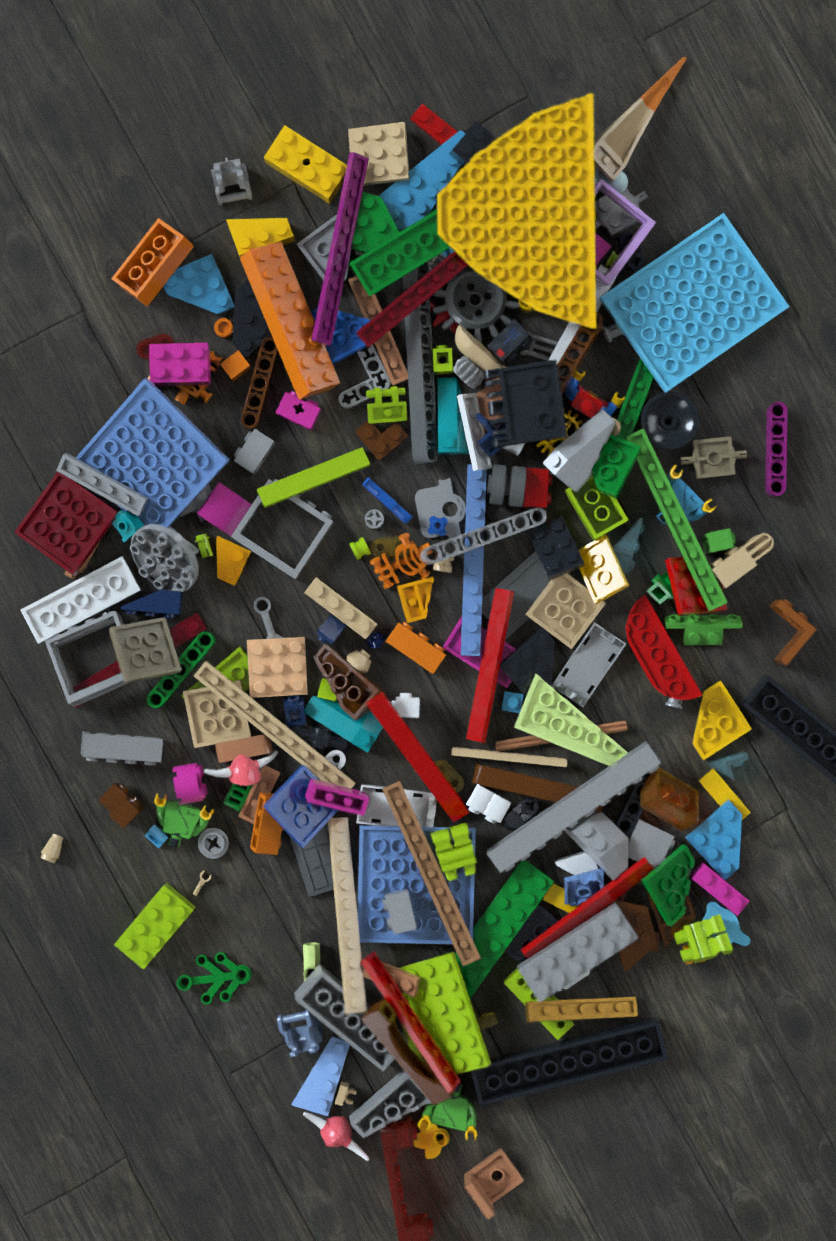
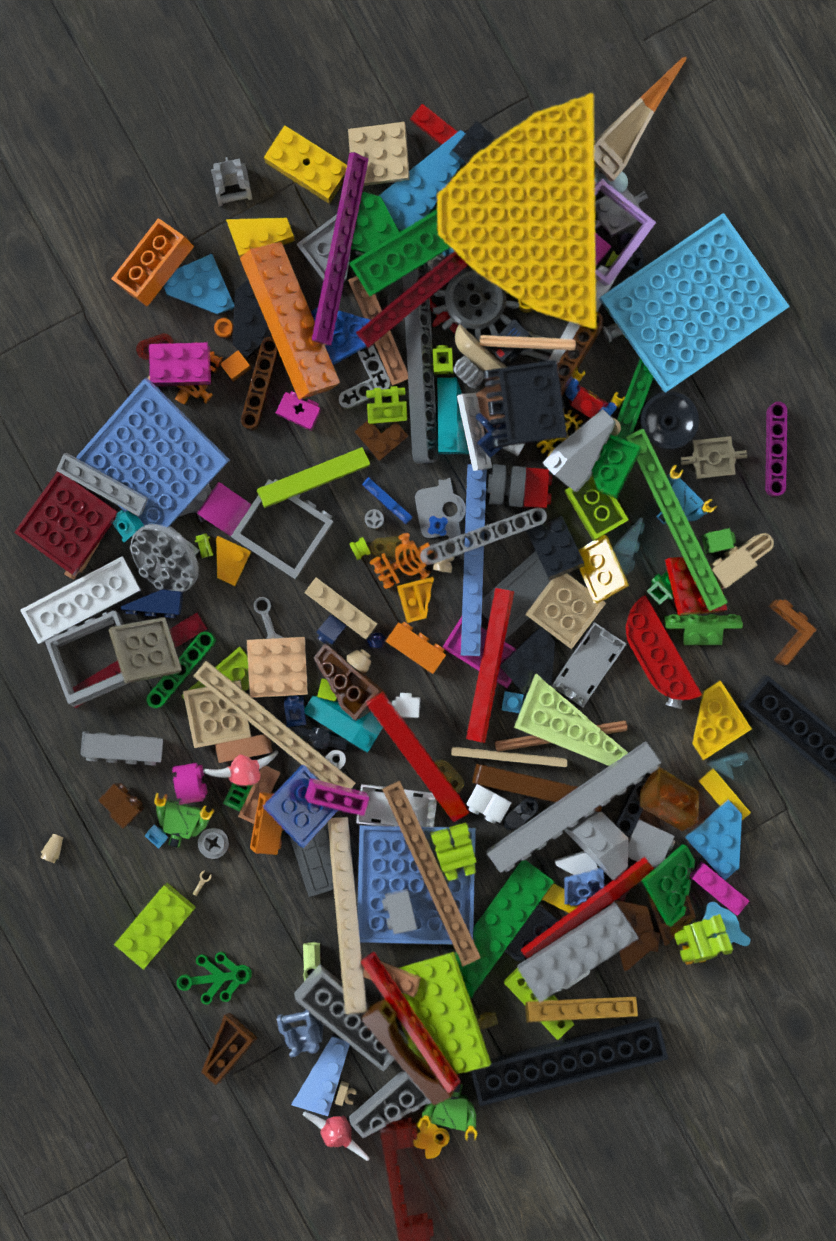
light grey brick [234,429,275,475] -> none
nougat bracket [464,1148,524,1219] -> none
none -> reddish brown wedge [201,1013,258,1085]
none -> light nougat axle [480,335,576,350]

